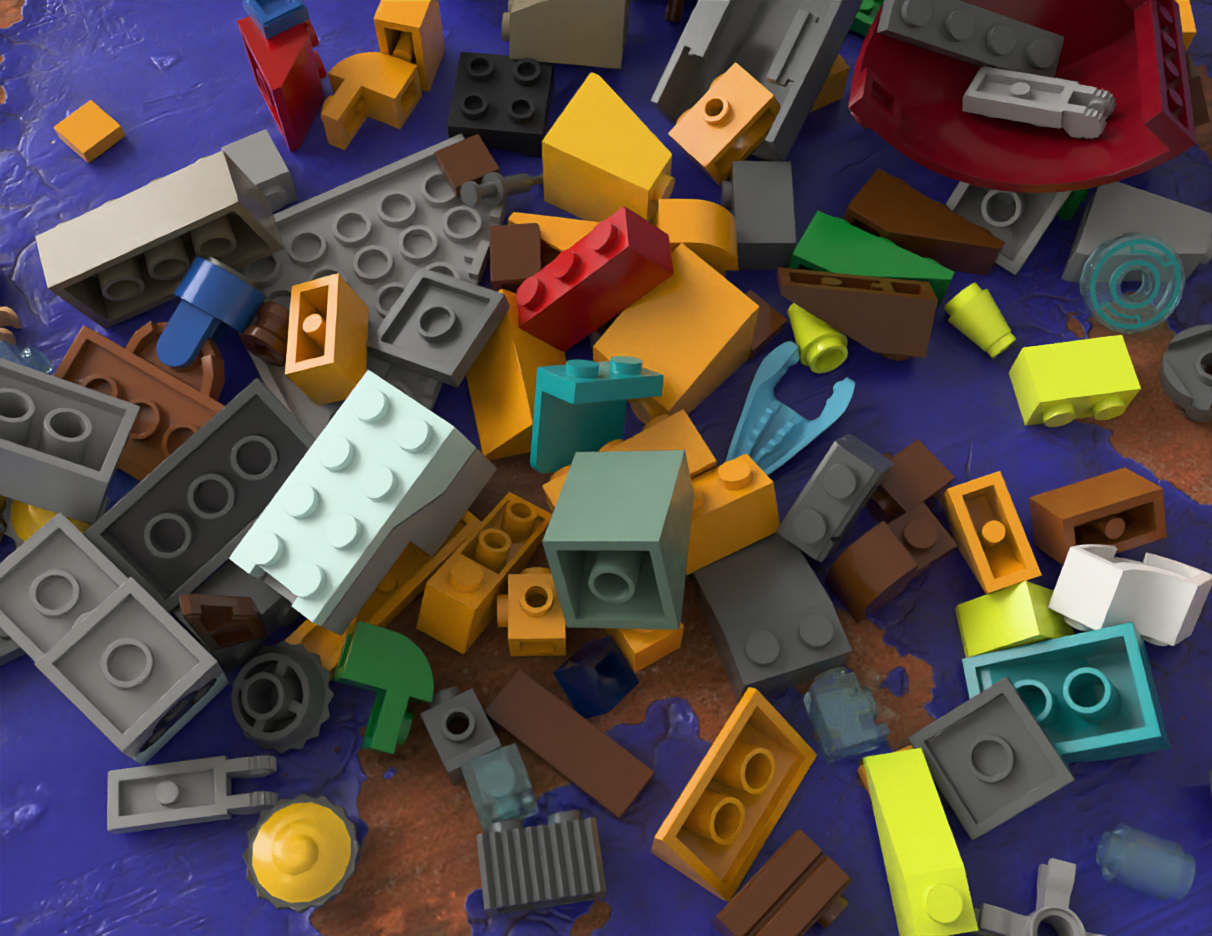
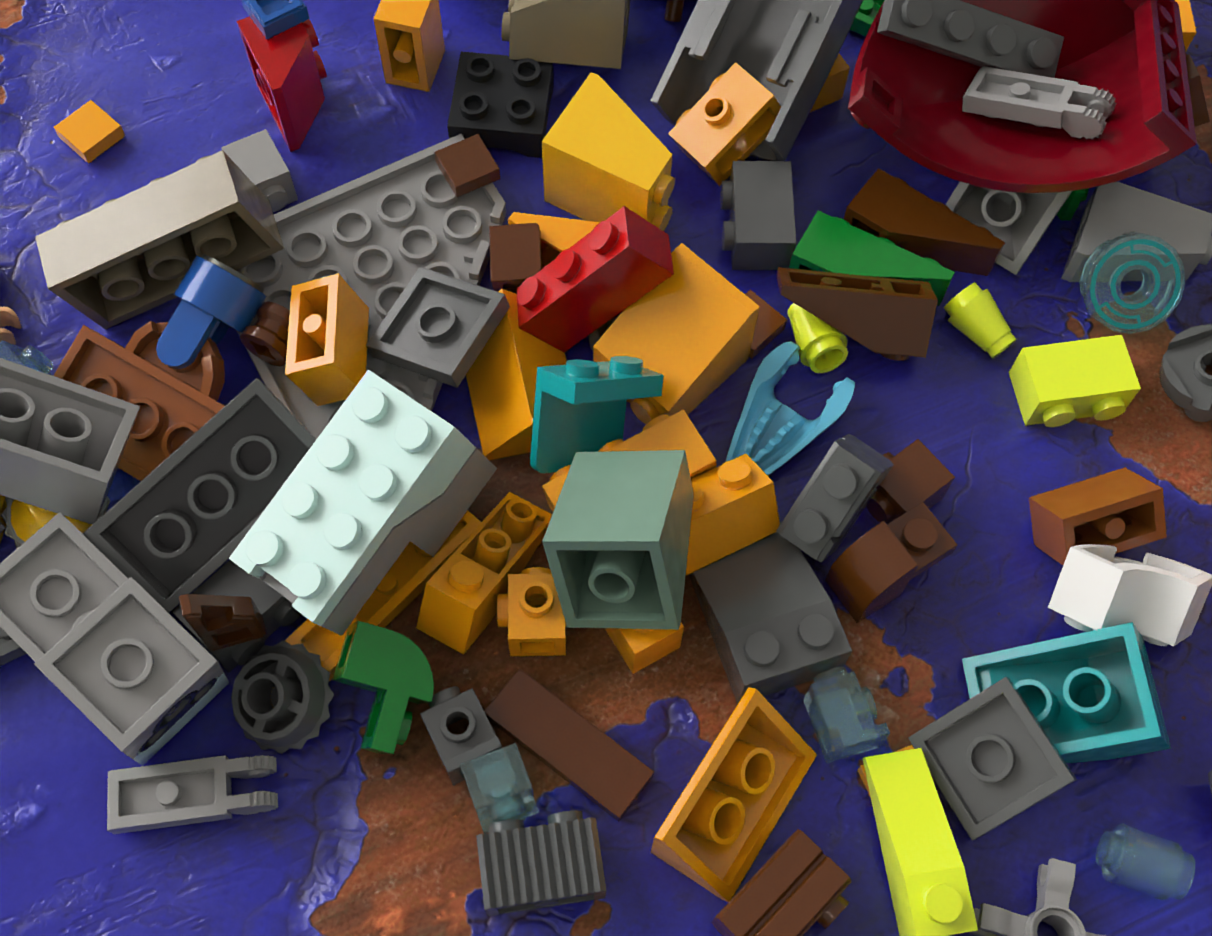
yellow piece [241,792,362,914] -> none
light orange brick [321,52,422,150] -> none
dark grey piece [460,172,544,207] -> none
clear blue slope [553,635,639,719] -> none
light orange brick [656,199,738,278] -> none
light orange slope [940,471,1042,594] -> none
neon yellow slope [955,581,1074,658] -> none

